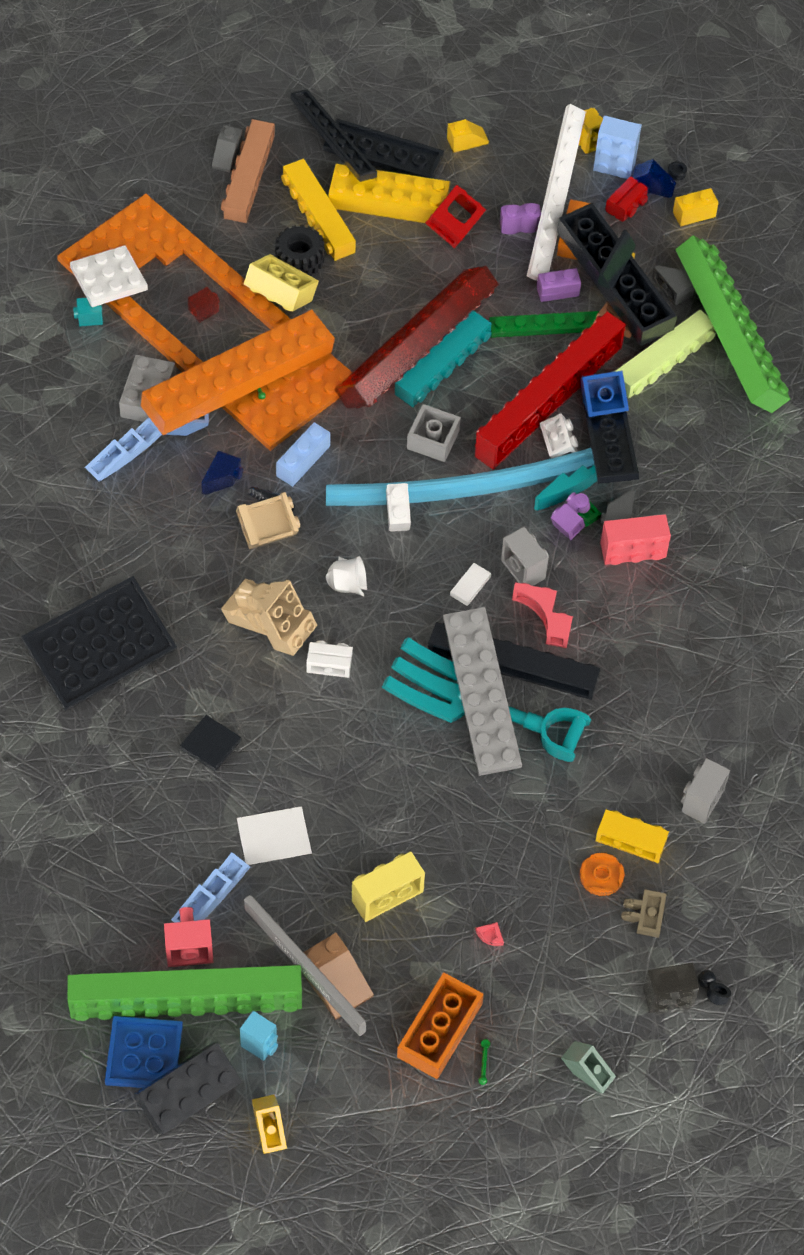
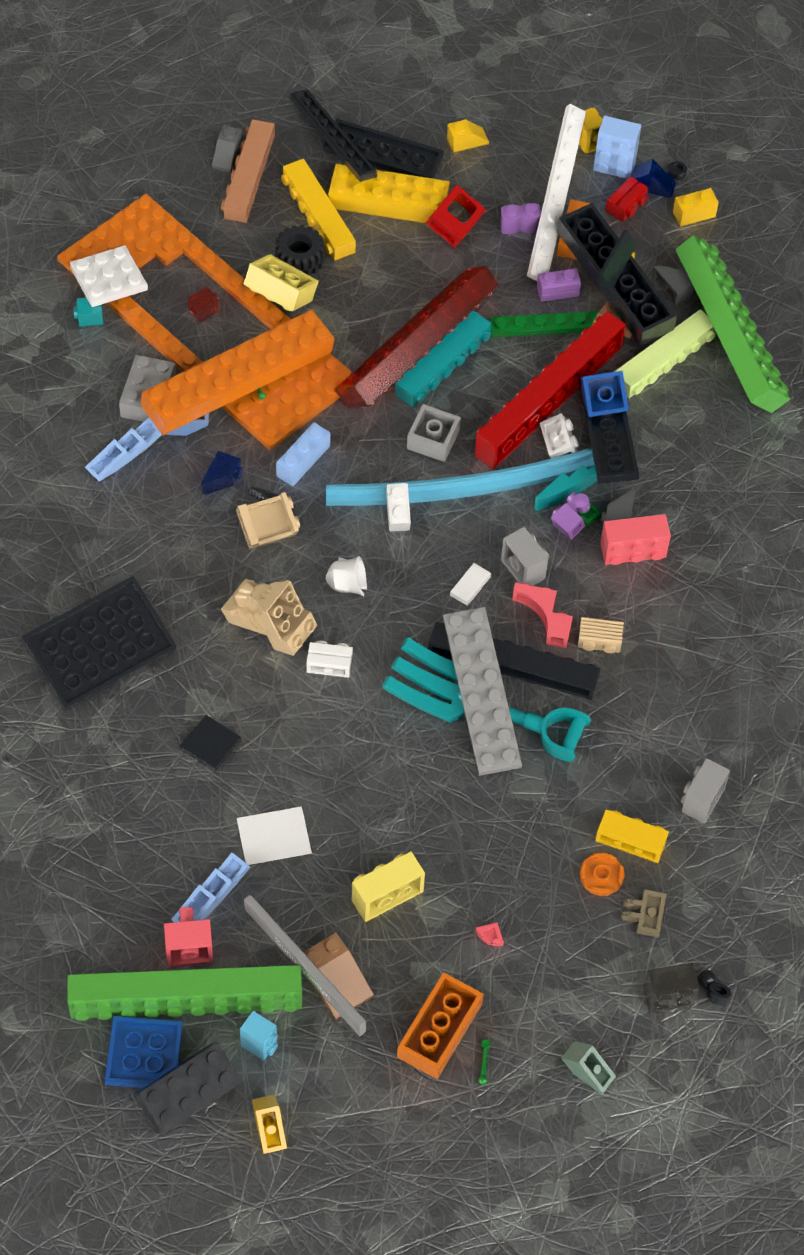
none -> tan brick [578,617,624,654]

